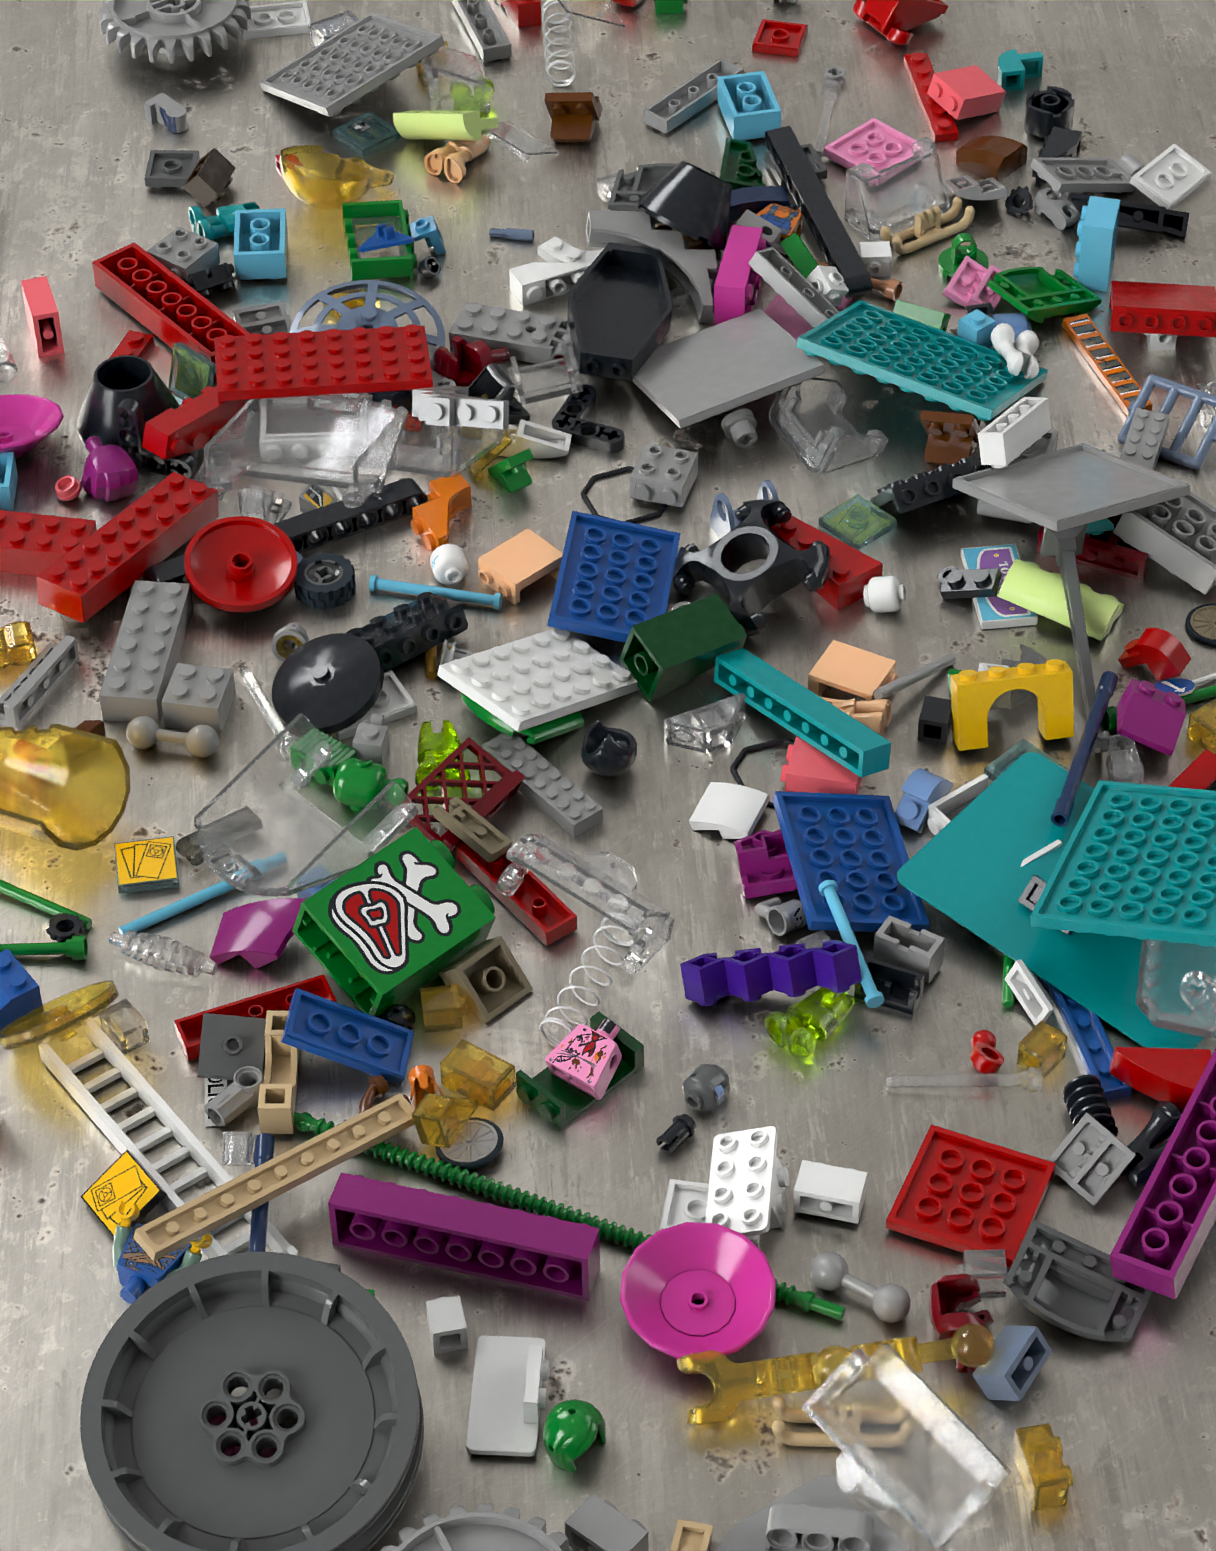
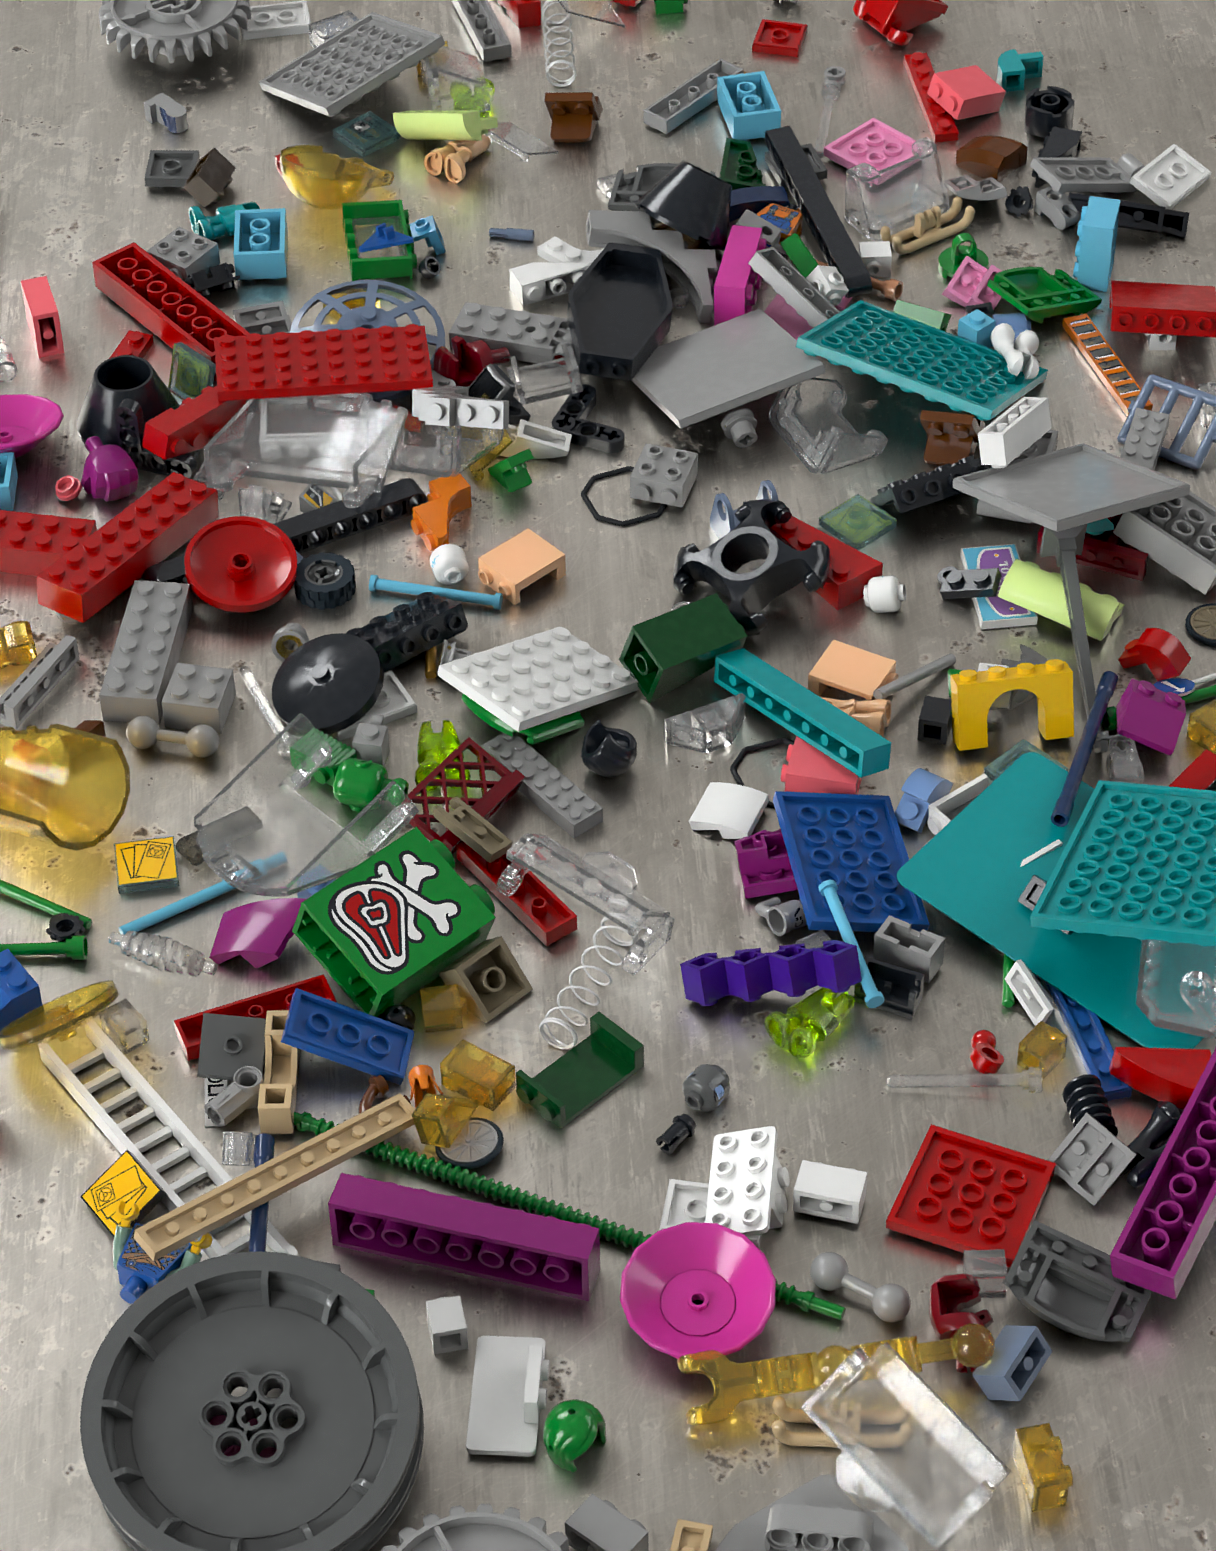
bright pink torso [545,1019,622,1101] -> none
blue plate [547,510,681,643] -> none

